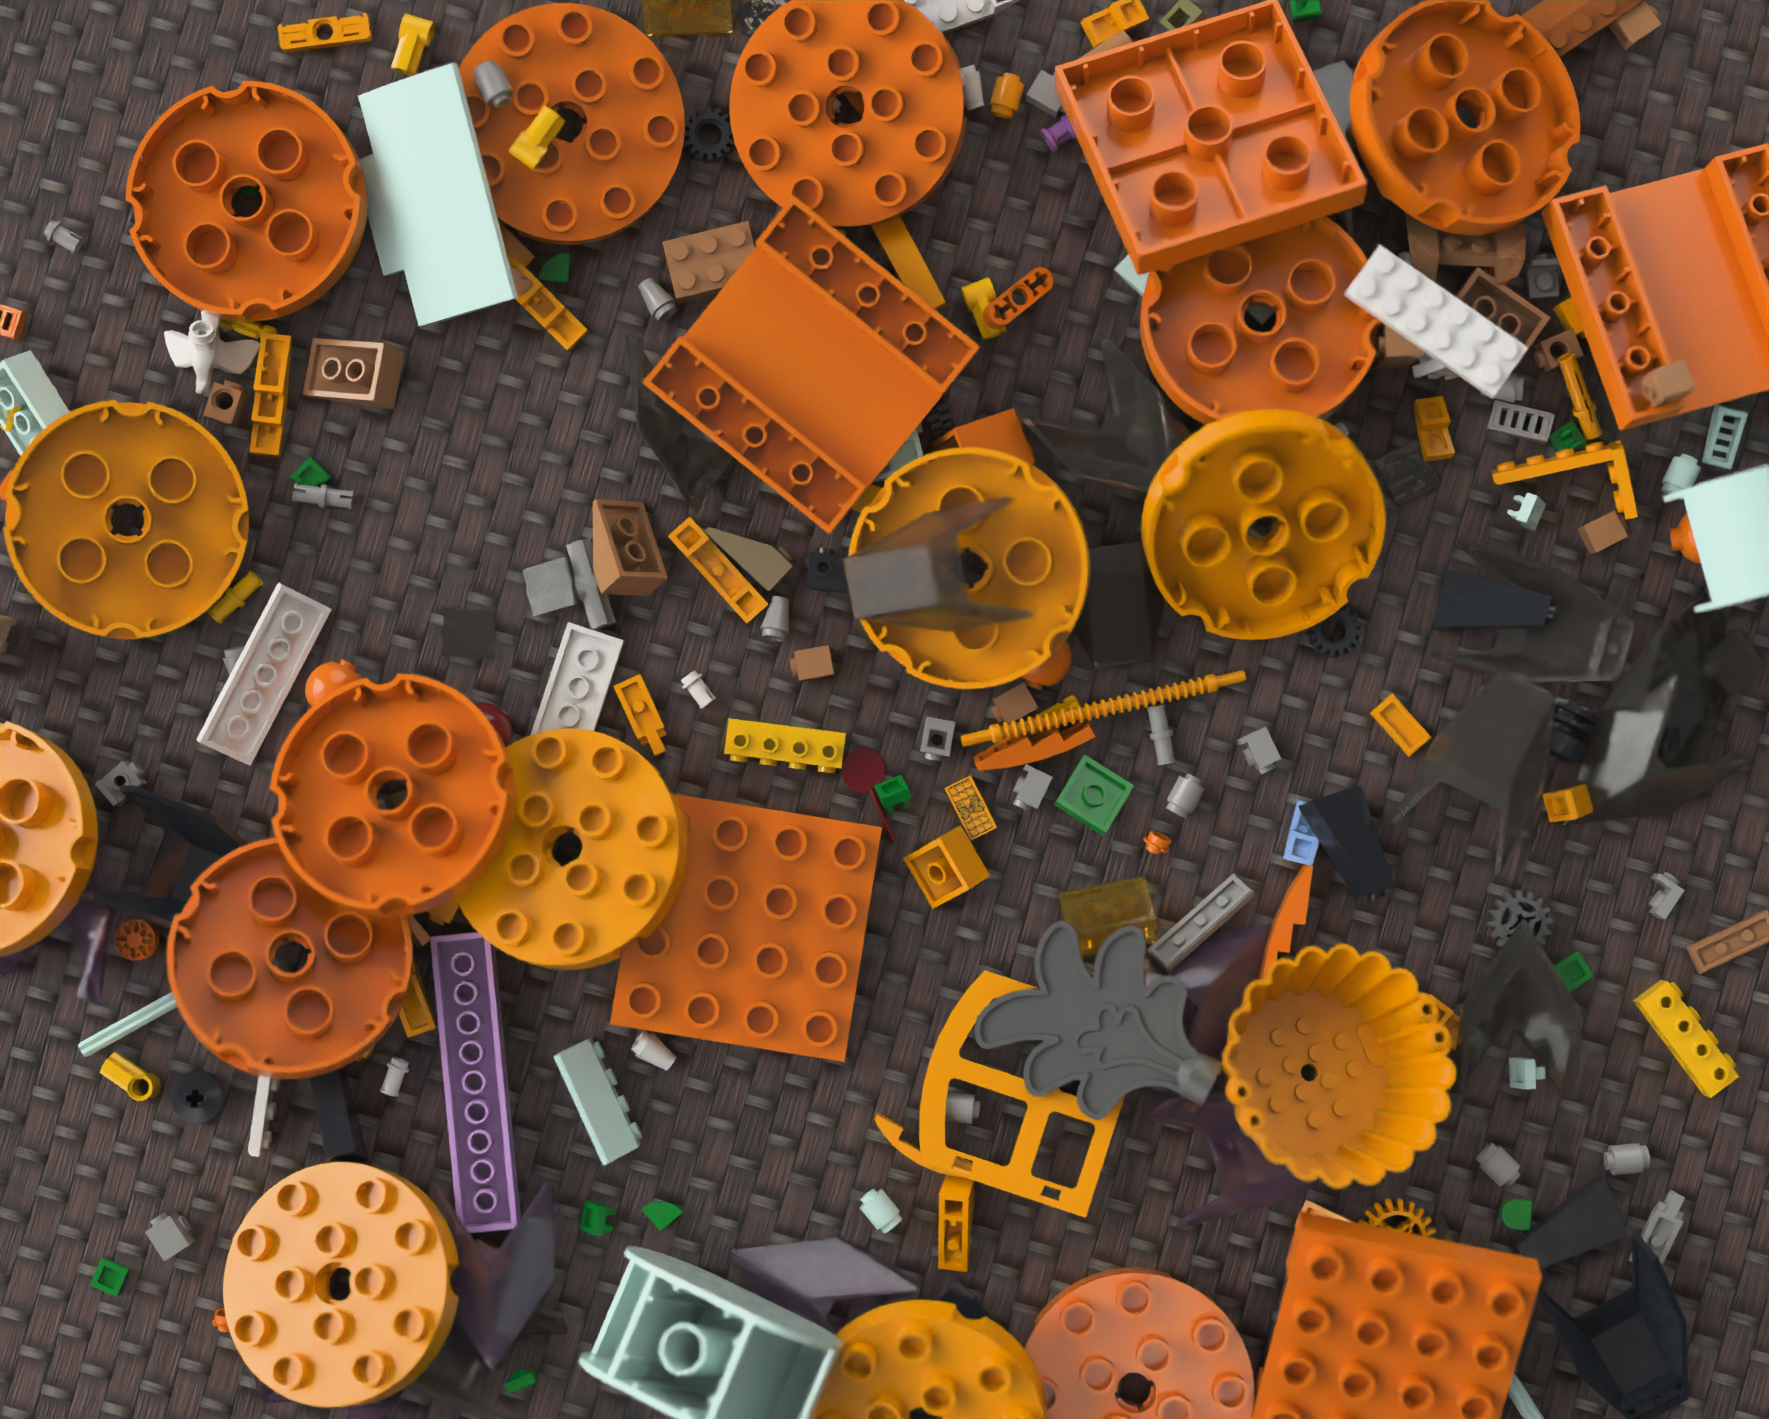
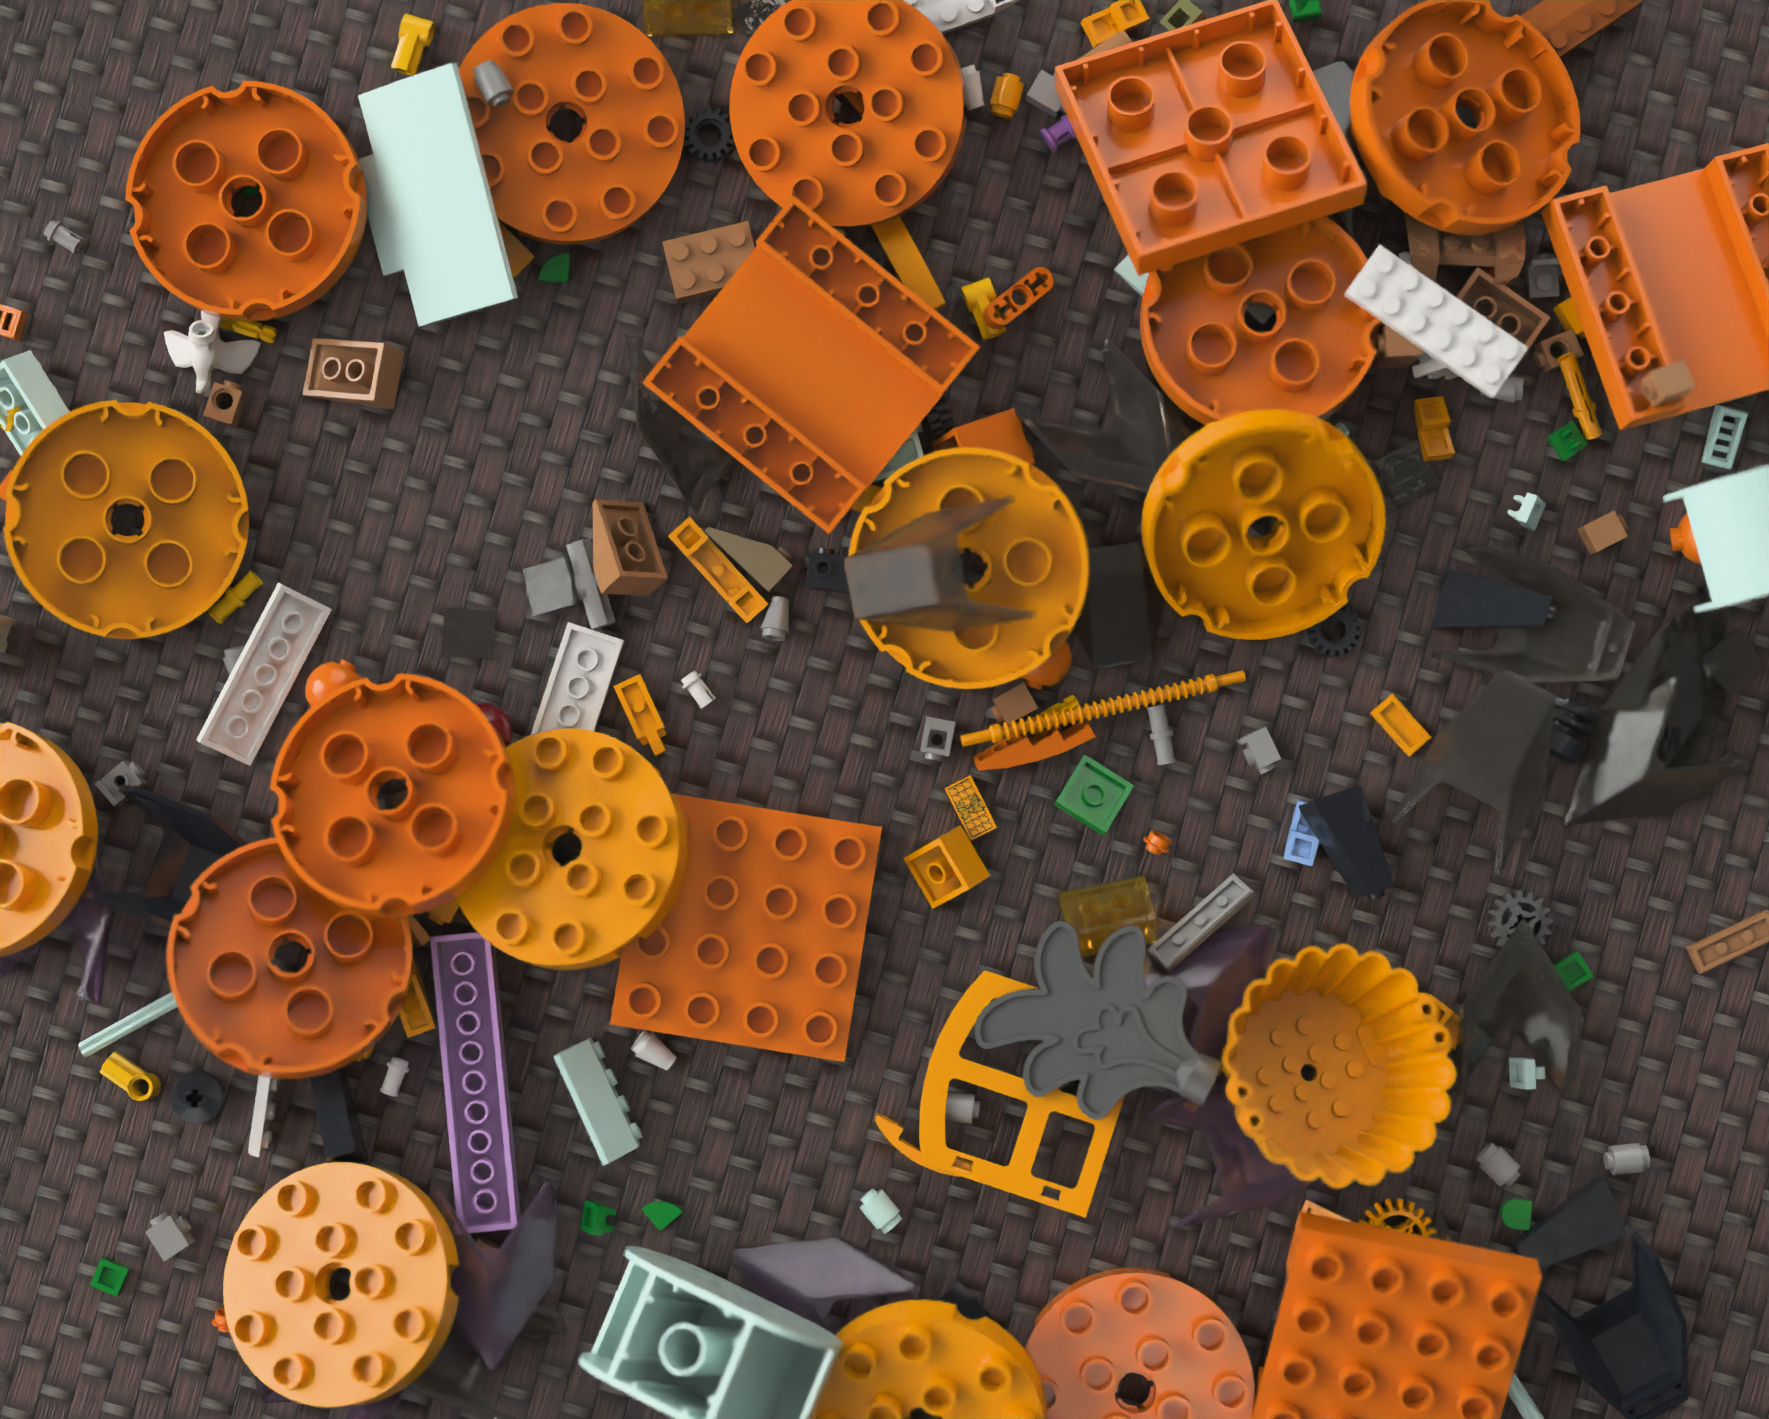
orange wheel [114,919,161,961] -> none
light orange slope [249,333,292,458] -> none
light orange piece [278,13,372,53] -> none
green tile [289,457,332,486] -> none
light grey pin [292,483,354,510] -> none
green tile [504,1367,539,1394] -> none
light orange slope [505,248,589,352] -> none
yellow piece [509,106,565,170] -> none
light grey cone [638,278,678,323] -> none
yellow brick [724,718,846,774] -> none
medium nougat brick [790,645,834,681] -> none
dark red piece [841,748,895,842] -> none
green tile [874,775,912,814] -> none
light orange slope [938,1175,975,1272] -> none
light grey brick [1013,764,1052,812] -> none
light grey brick [1166,773,1205,819] -> none
orange slope [1259,865,1313,979] -> none
light grey slope [1487,400,1555,444] -> none
light orange bracket [1492,440,1638,520] -> none
light orange slope [1542,784,1593,822] -> none
medium nougat brick [1609,1,1661,51] -> none
light grey hinge [1628,1190,1685,1265] -> none
yellow brick [1633,980,1739,1098] -> none
light grey bracket [1649,872,1685,920] -> none
light aqua brick [1661,454,1701,500] -> none

